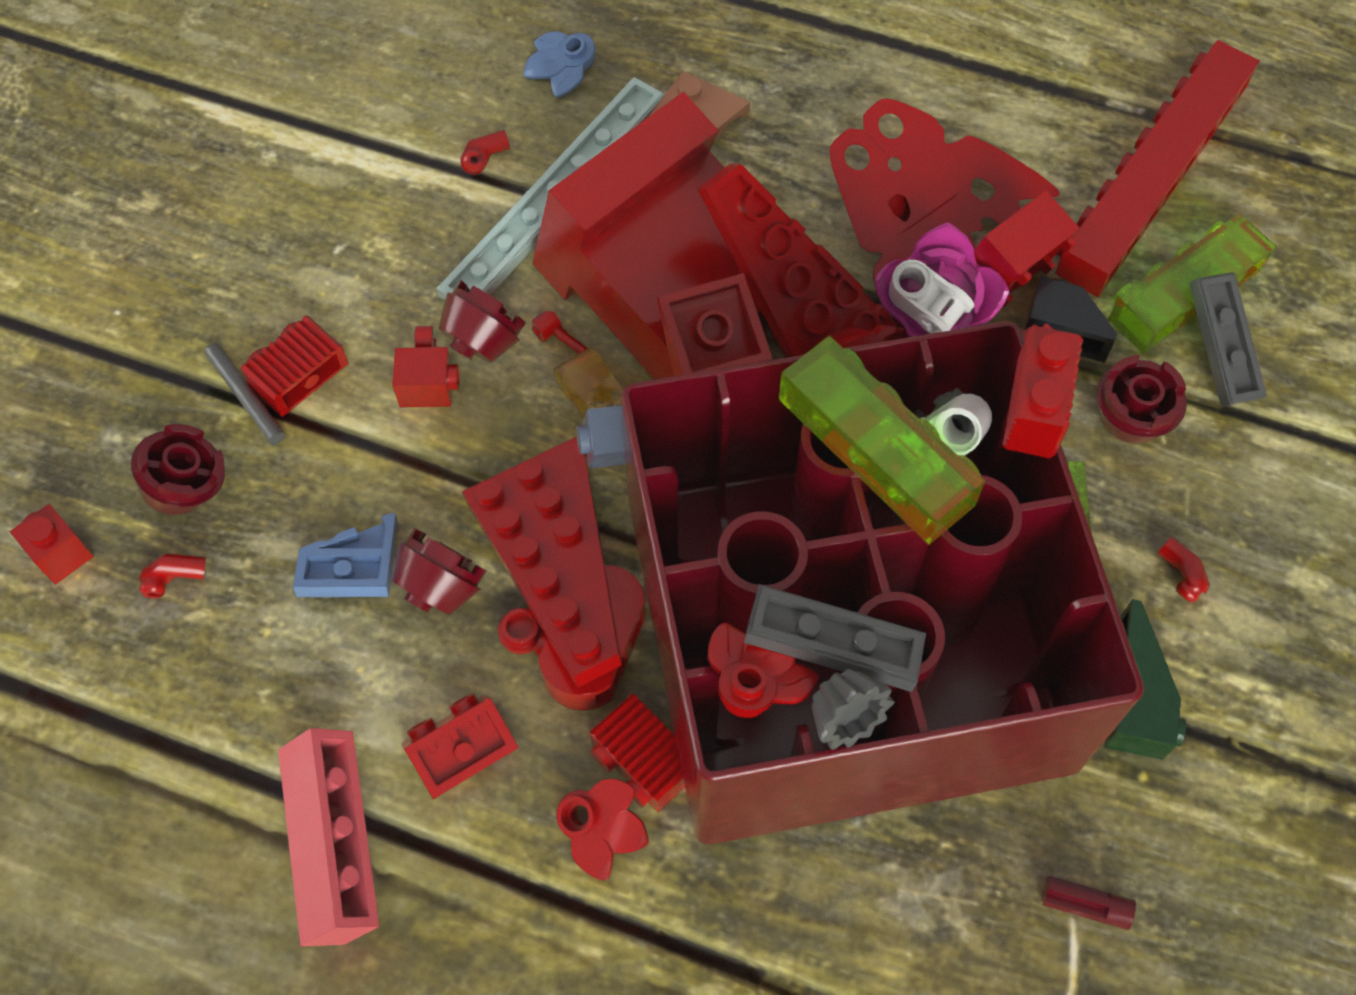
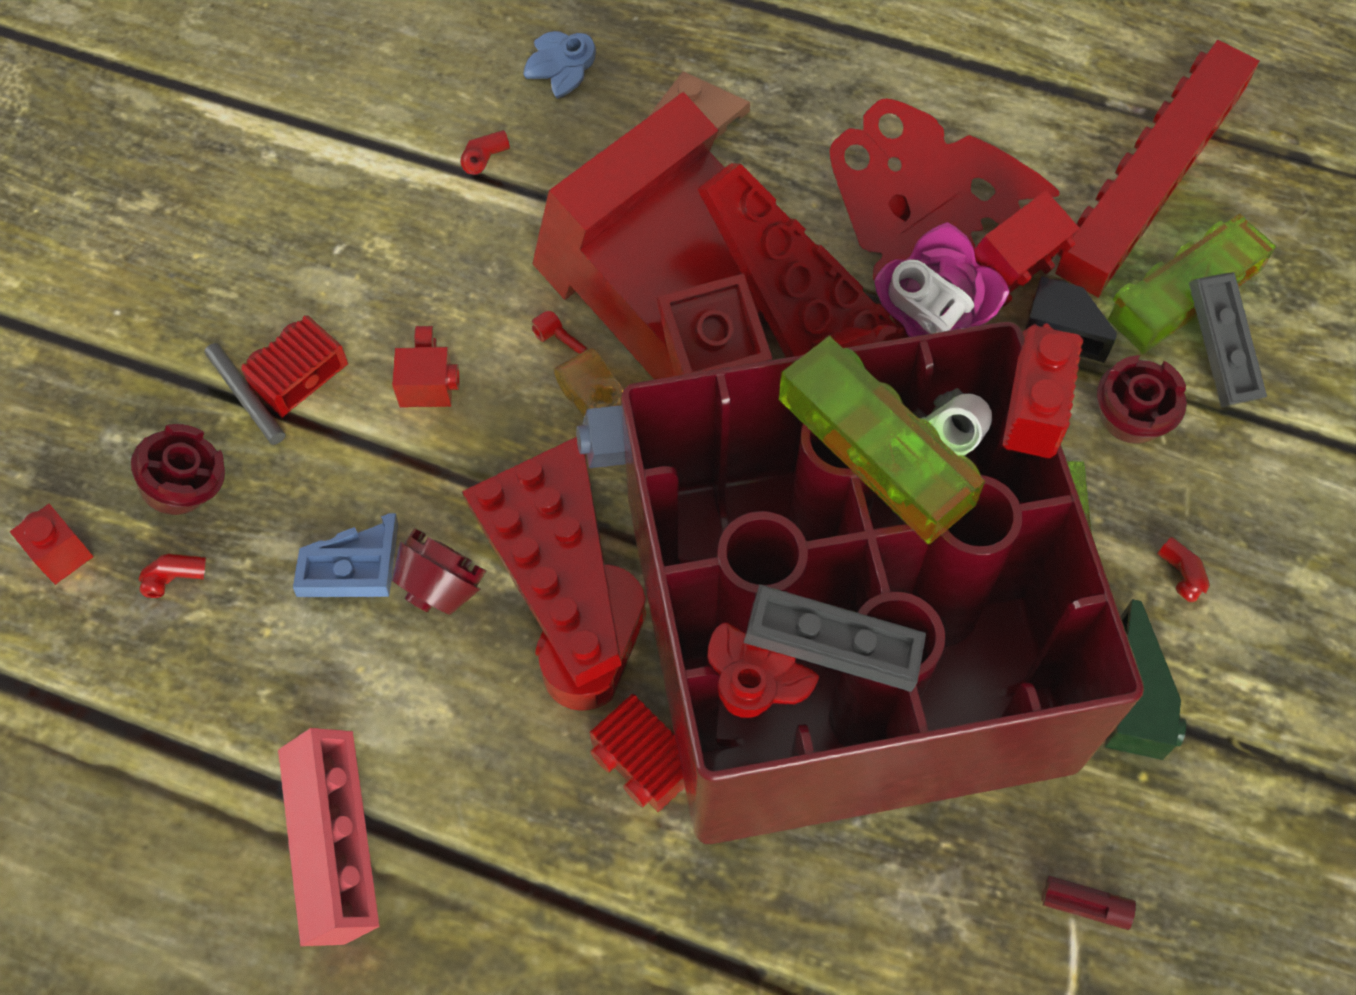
red bracket [401,692,519,800] -> none
light aqua tile [436,77,665,300] -> none
dark red cone [438,280,526,363] -> none
red plate [498,608,543,654] -> none
red plate [556,779,649,881] -> none
dark grey piece [811,669,895,750] -> none

